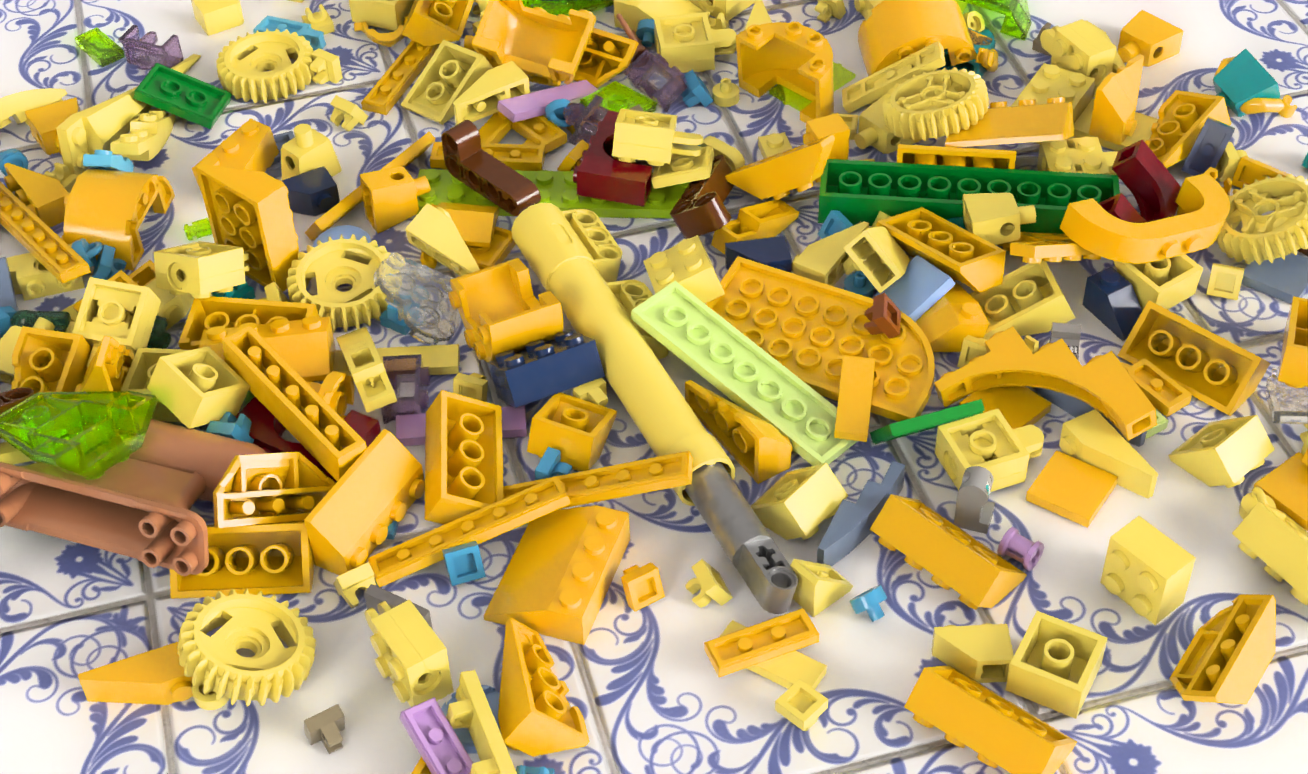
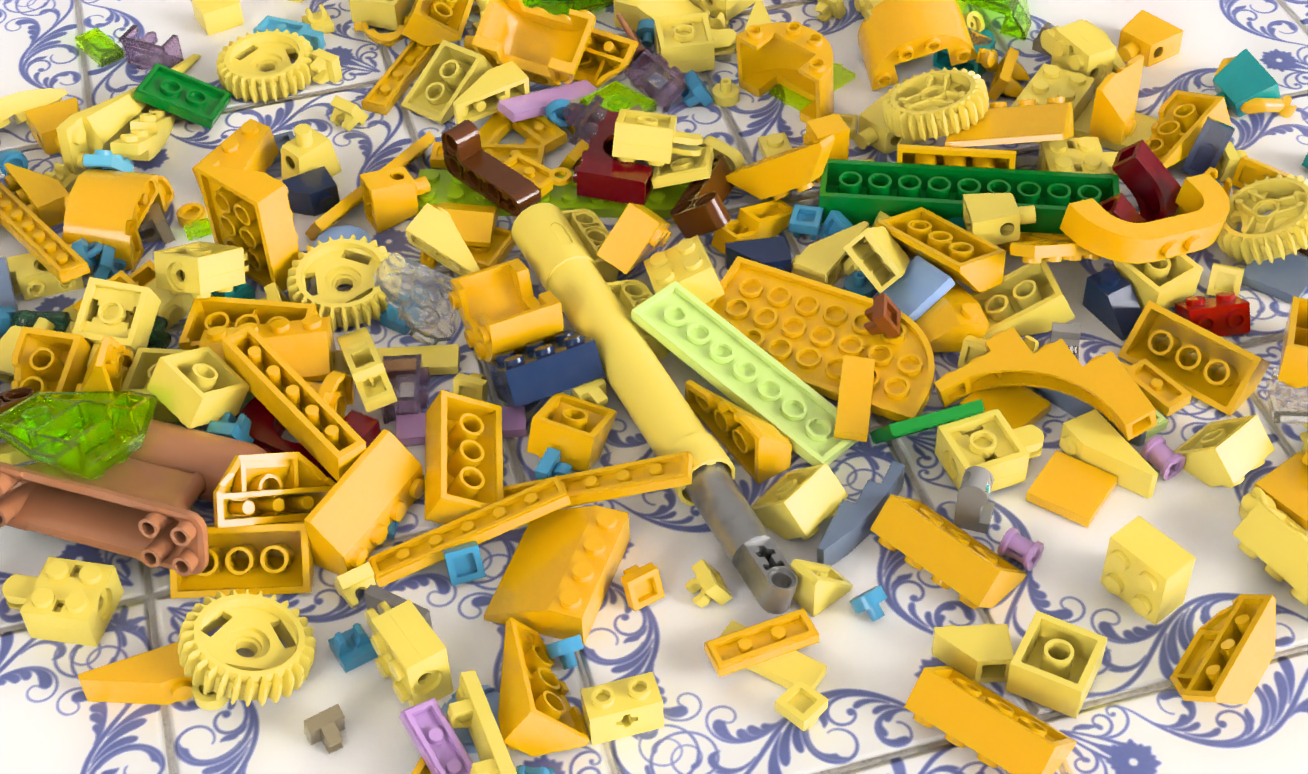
light yellow hinge [842,41,946,114] -> none
none -> light yellow brick [2,557,124,647]
none -> dark tan tile [140,203,175,244]
none -> yellow tile [176,203,207,229]
none -> dark azure tile [328,623,378,673]
none -> yellow hinge [503,152,572,198]
none -> dark azure tile [545,635,584,670]
none -> light yellow brick [580,671,664,745]
none -> yellow wedge [596,203,672,275]
none -> dark azure tile [789,204,824,240]
none -> yellow tile [988,47,1030,101]
none -> lavender bush [1140,436,1186,480]
none -> red bracket [1175,292,1250,337]

